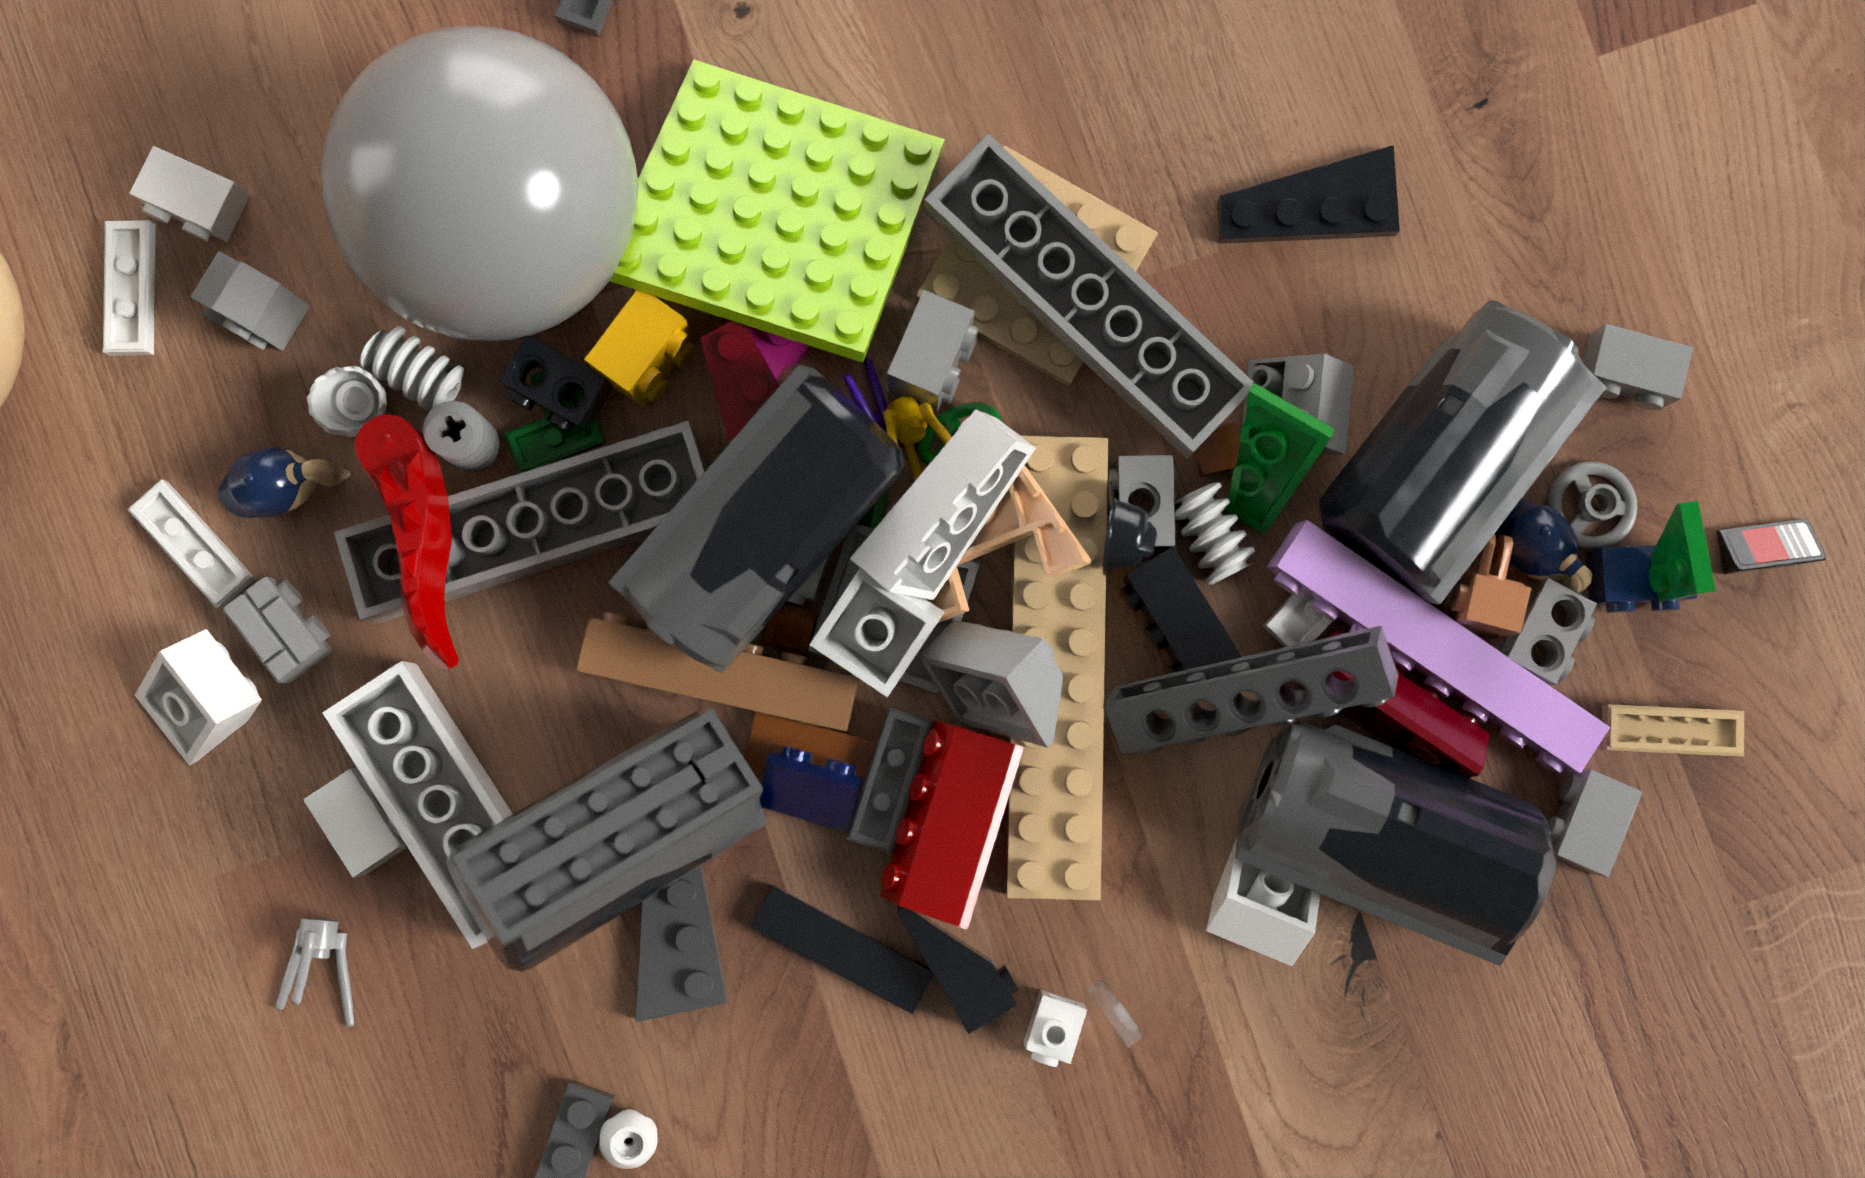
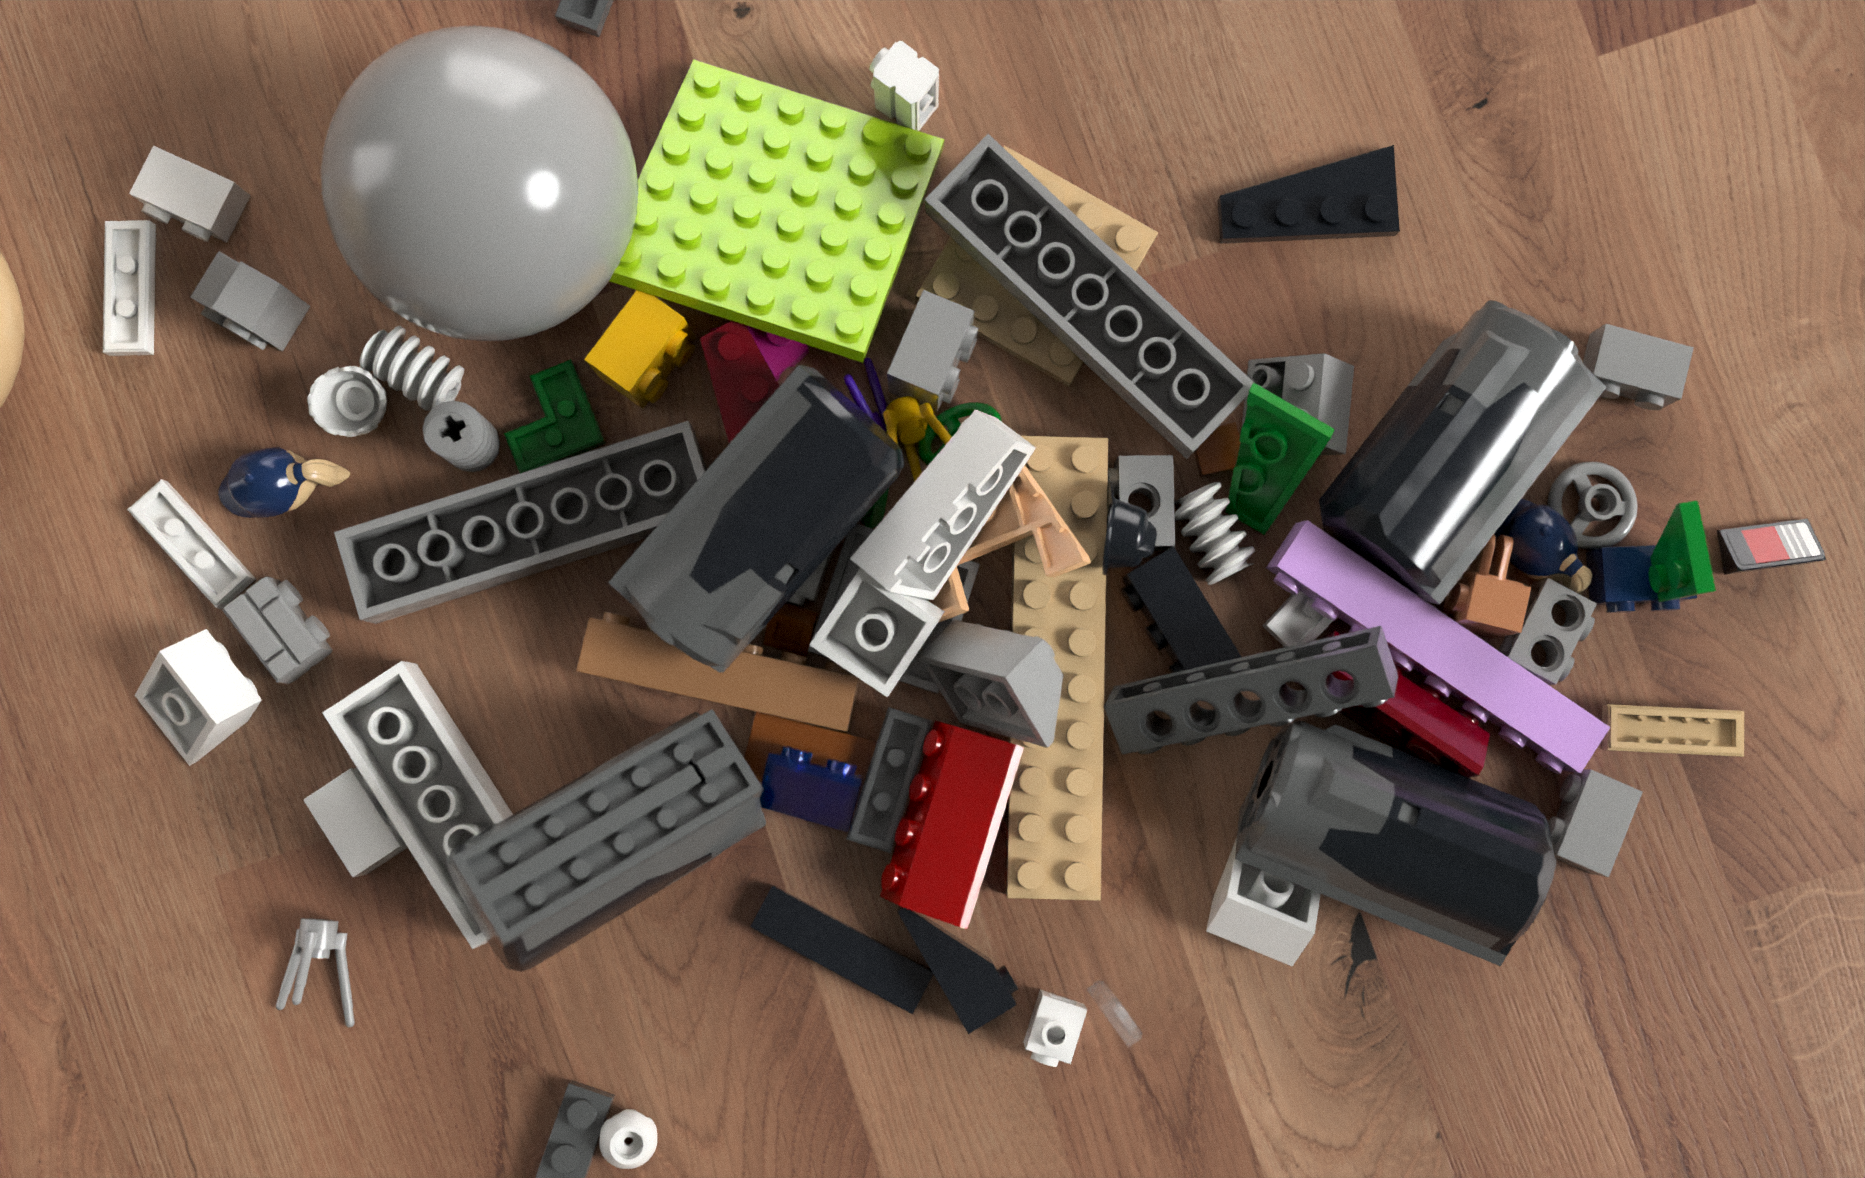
red animal [355,414,459,670] -> none
black brick [499,336,614,434] -> none
dark grey wing [636,866,728,1022] -> none
none -> white brick [869,41,939,131]

